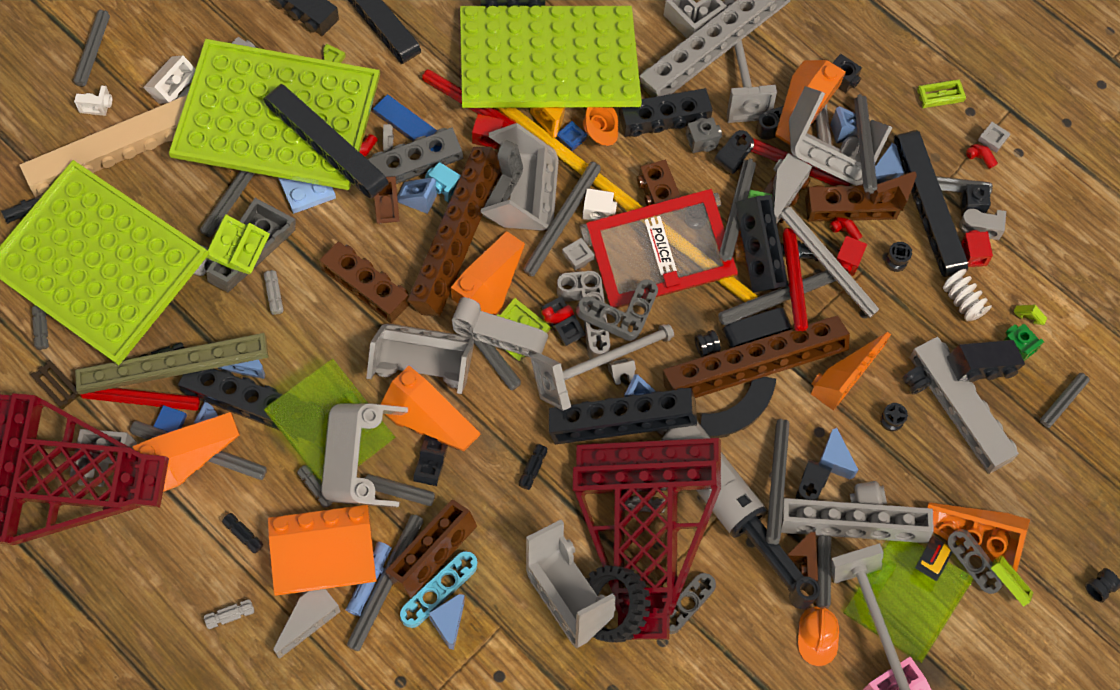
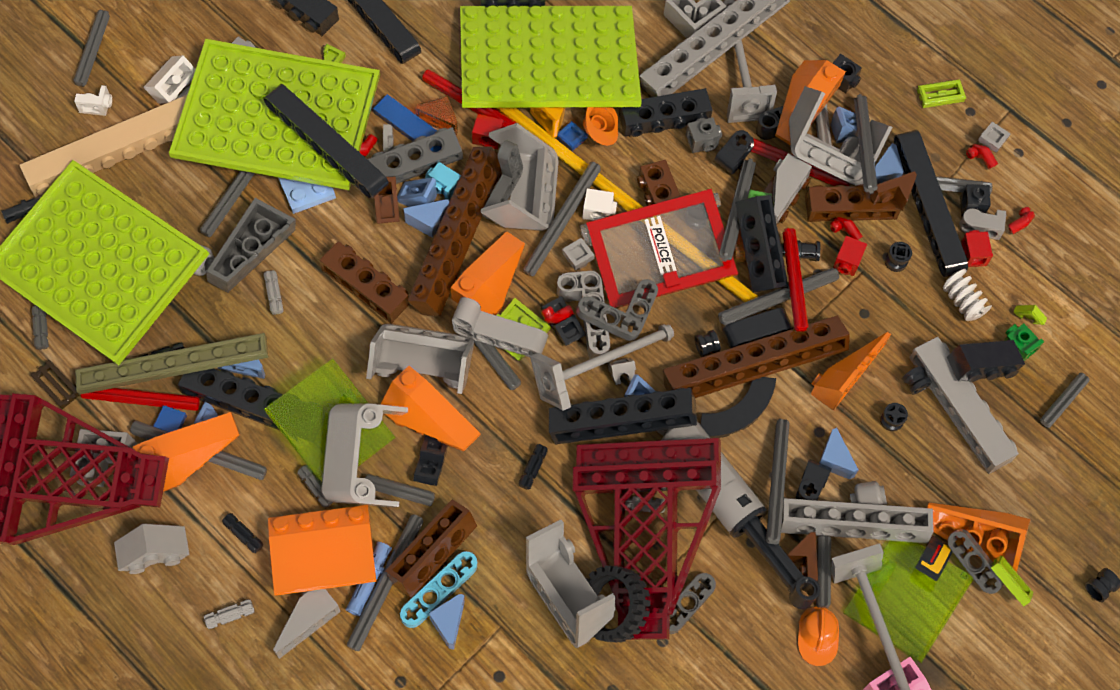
lime slope [207,214,270,274] -> none
light grey axle [780,207,879,317] -> none
none -> light grey brick [114,524,190,574]
none -> medium blue slope [403,199,449,238]
none -> clear orange slope [415,96,458,135]
none -> red arm [1007,207,1035,235]

